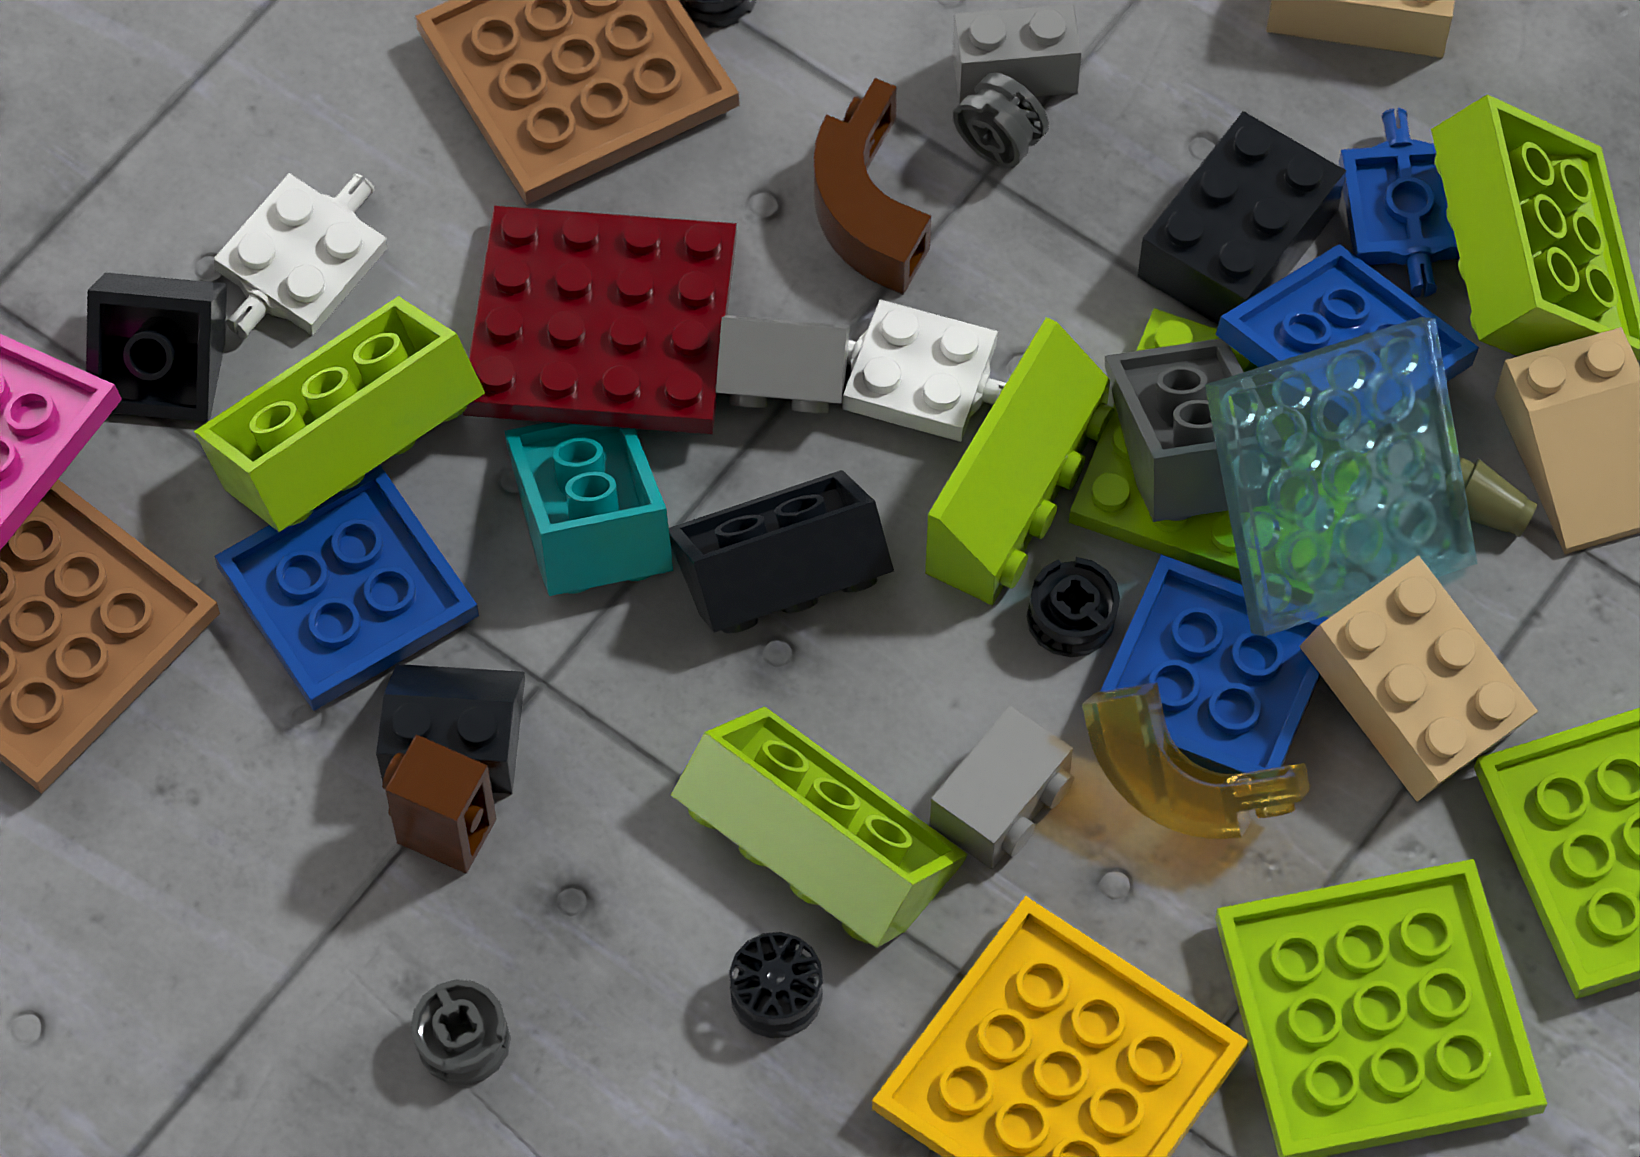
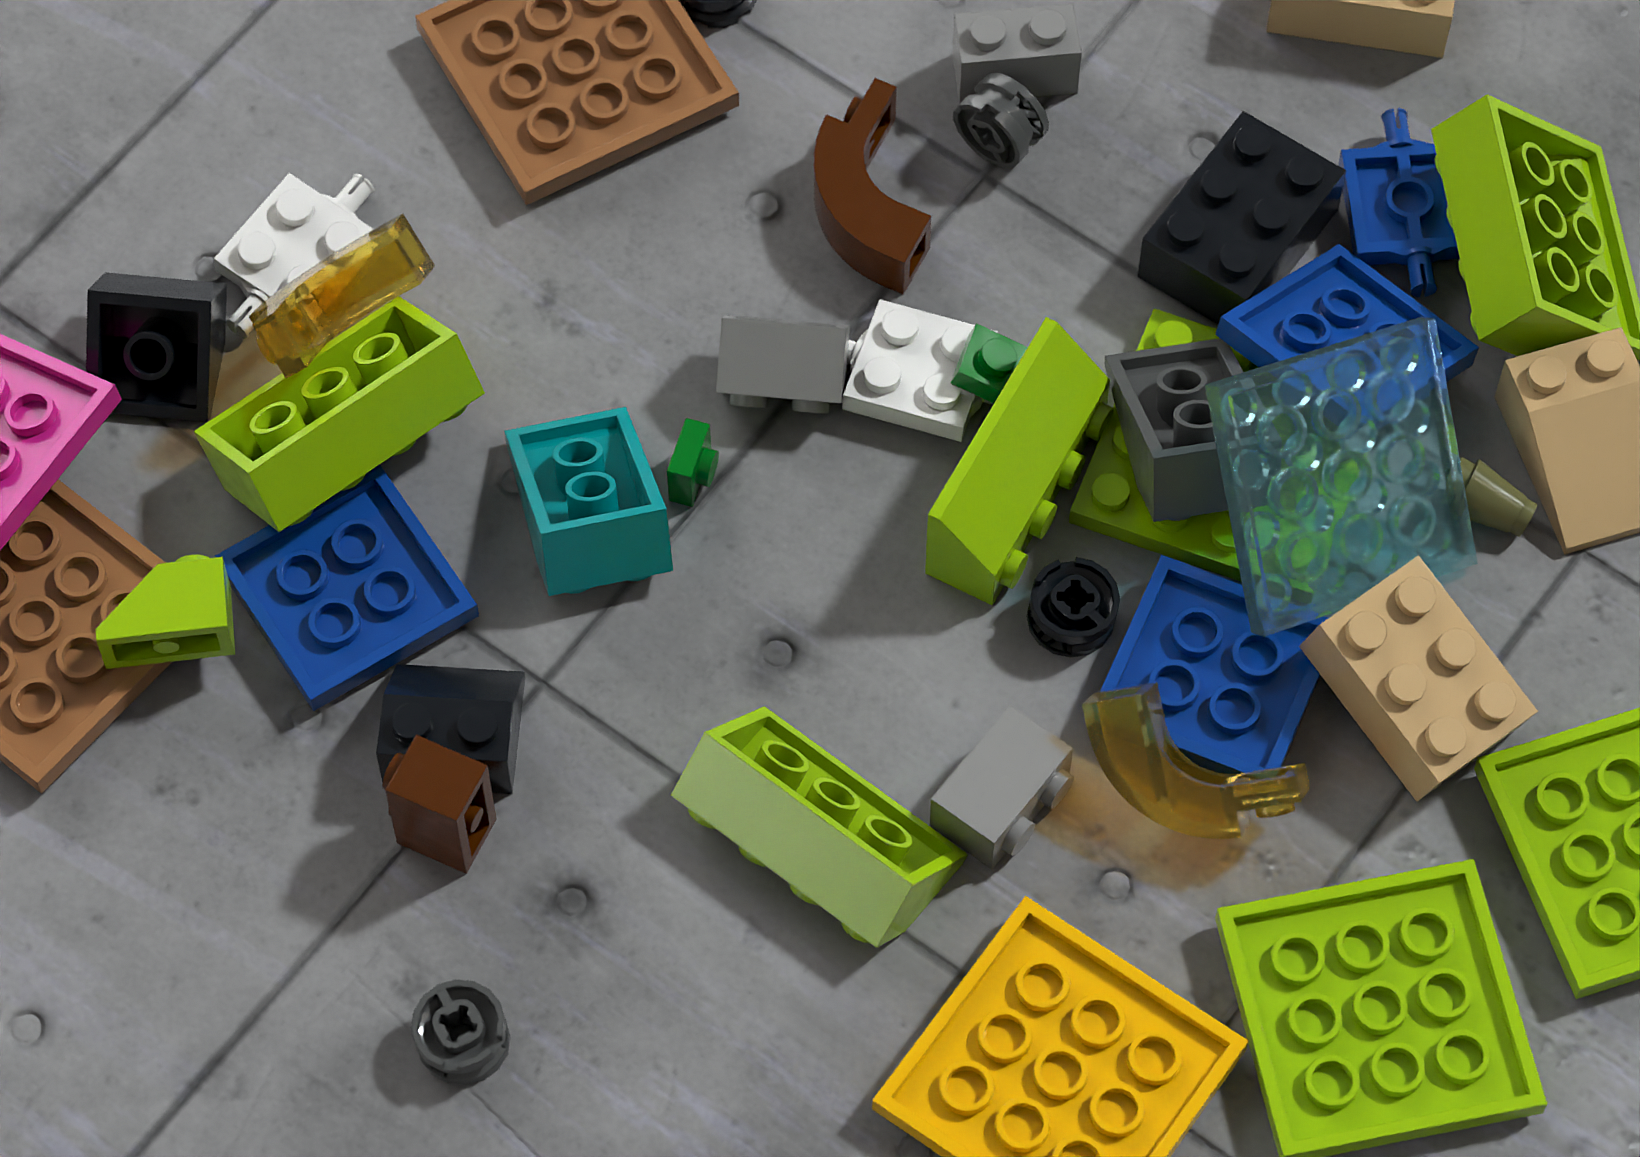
dark red plate [463,206,737,435] -> none
black slope [669,470,894,633] -> none
black wheel [729,932,823,1039] -> none
none -> lime slope [96,555,235,669]
none -> clear yellow arch [249,213,435,378]
none -> green plate [667,418,719,507]
none -> green plate [950,323,1028,404]

